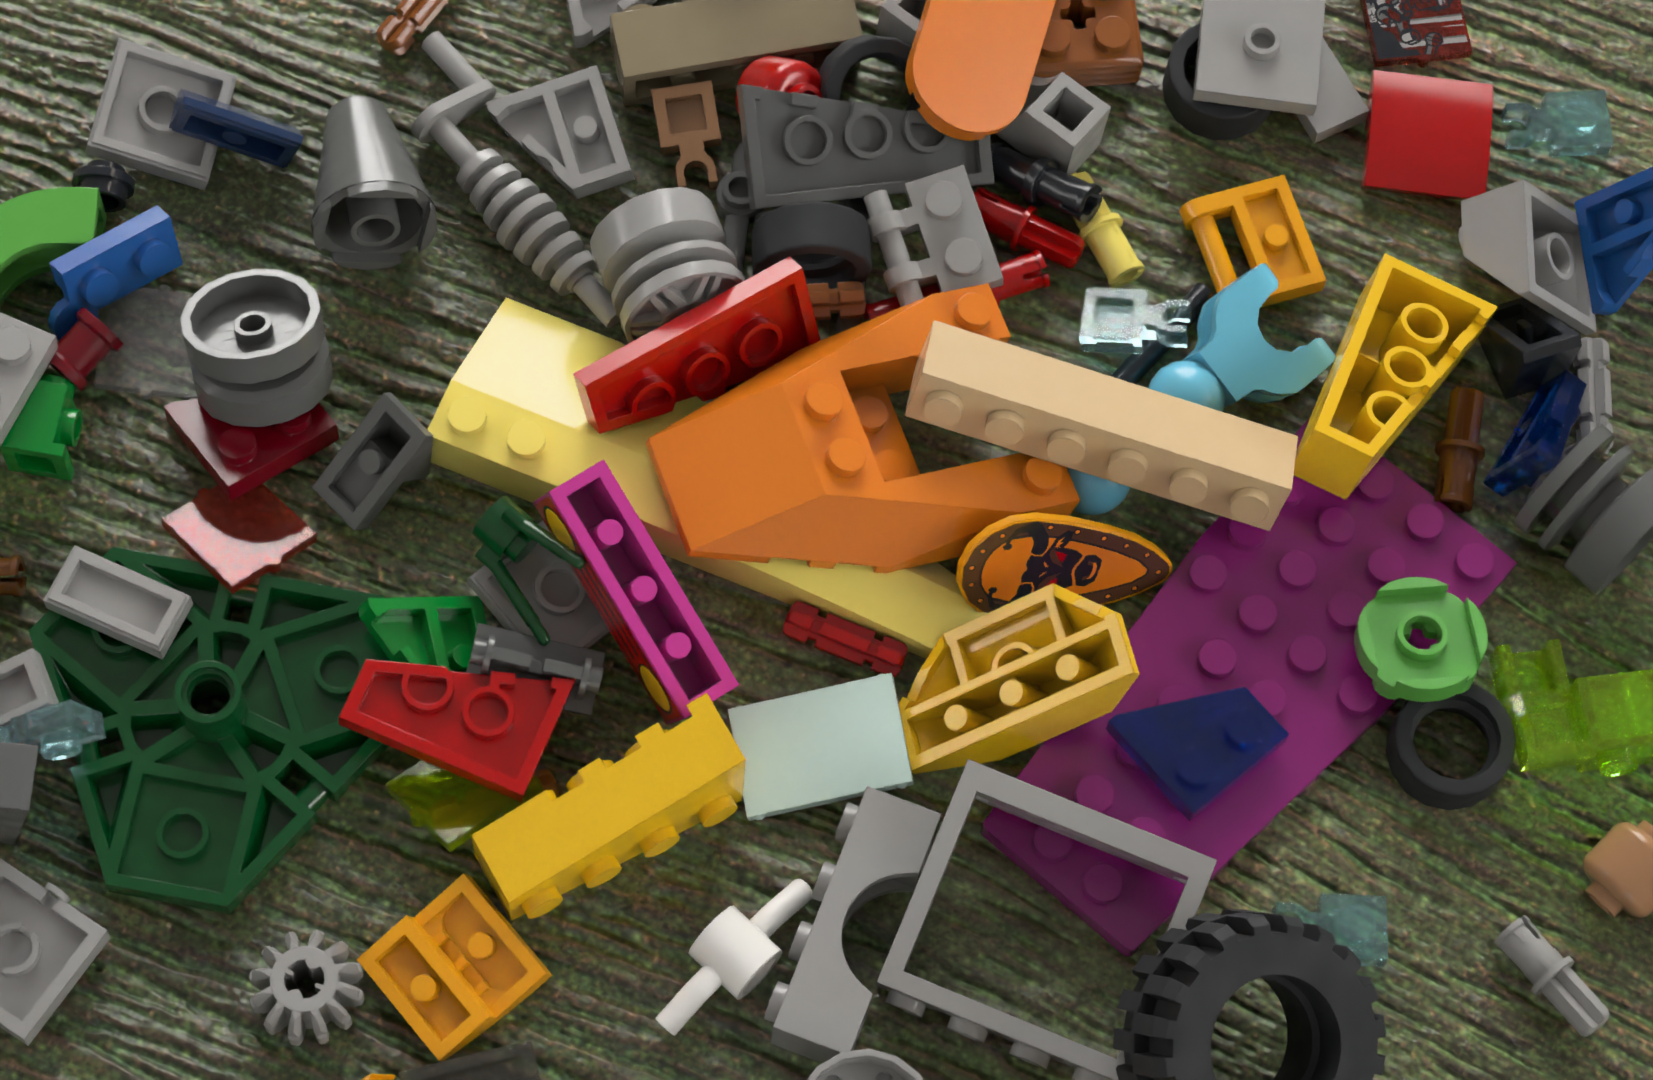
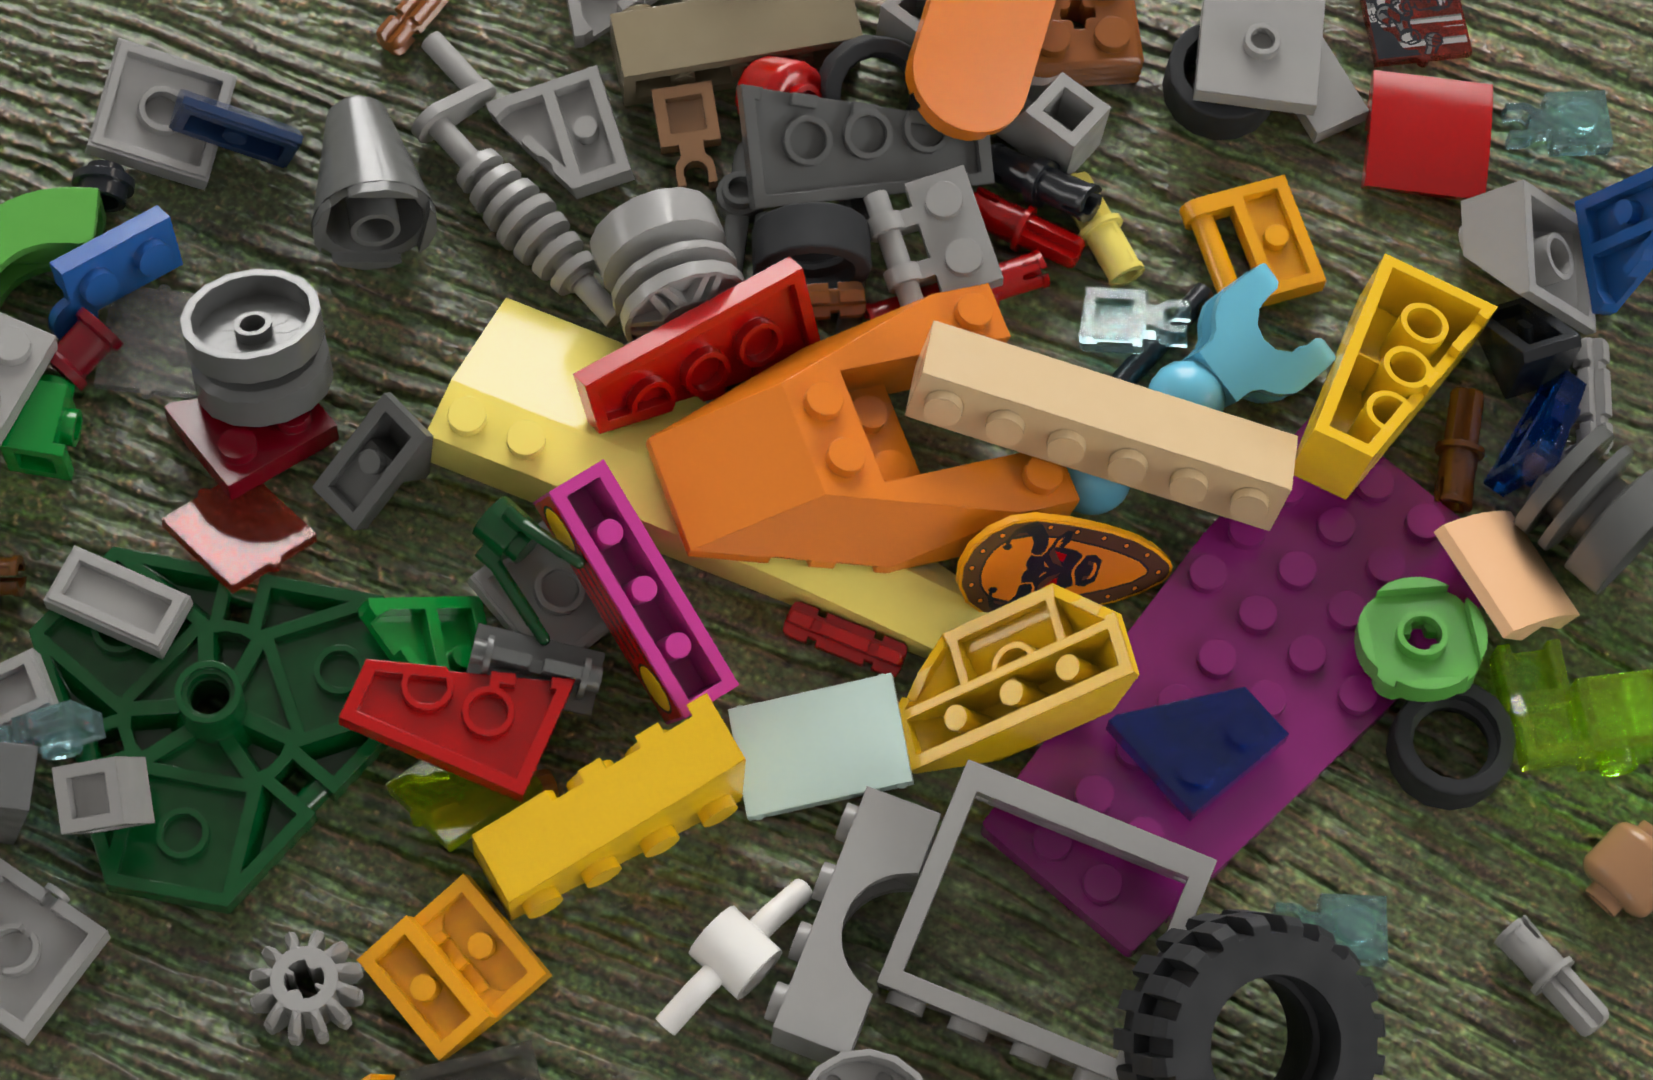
none -> light grey brick [52,756,155,835]
none -> light nougat slope [1434,511,1580,641]

